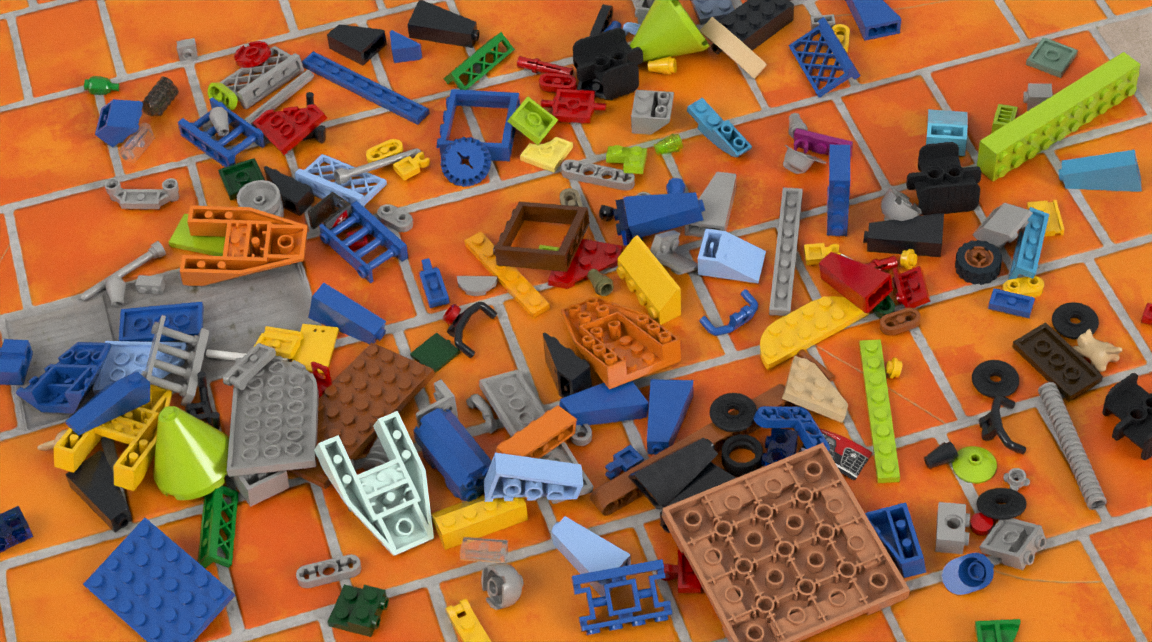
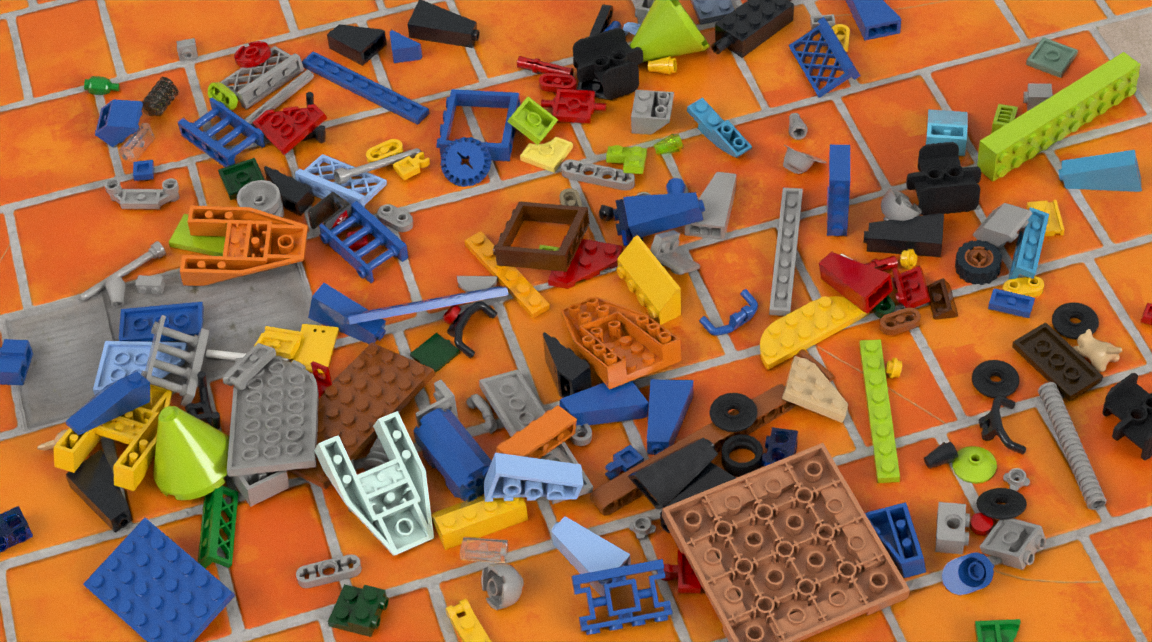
blue wedge [15,342,111,414] -> none
light grey cone [209,107,229,136] -> none
blue hinge [419,258,450,308] -> none
green fence [443,32,515,90] -> none
olive cone [587,269,614,296] -> none
light blue slope [698,229,766,283] -> none
tan slope [700,17,767,79] -> none
blue beam [753,406,830,452] -> none
magenta plate [794,128,853,159] -> none
sticker [798,428,872,480] -> none
yellow plate [804,243,841,265] -> none
none -> blue plate [133,160,154,181]
none -> tile [344,286,508,325]
none -> light grey plate [629,516,656,539]
none -> reddish brown slope [927,278,958,320]

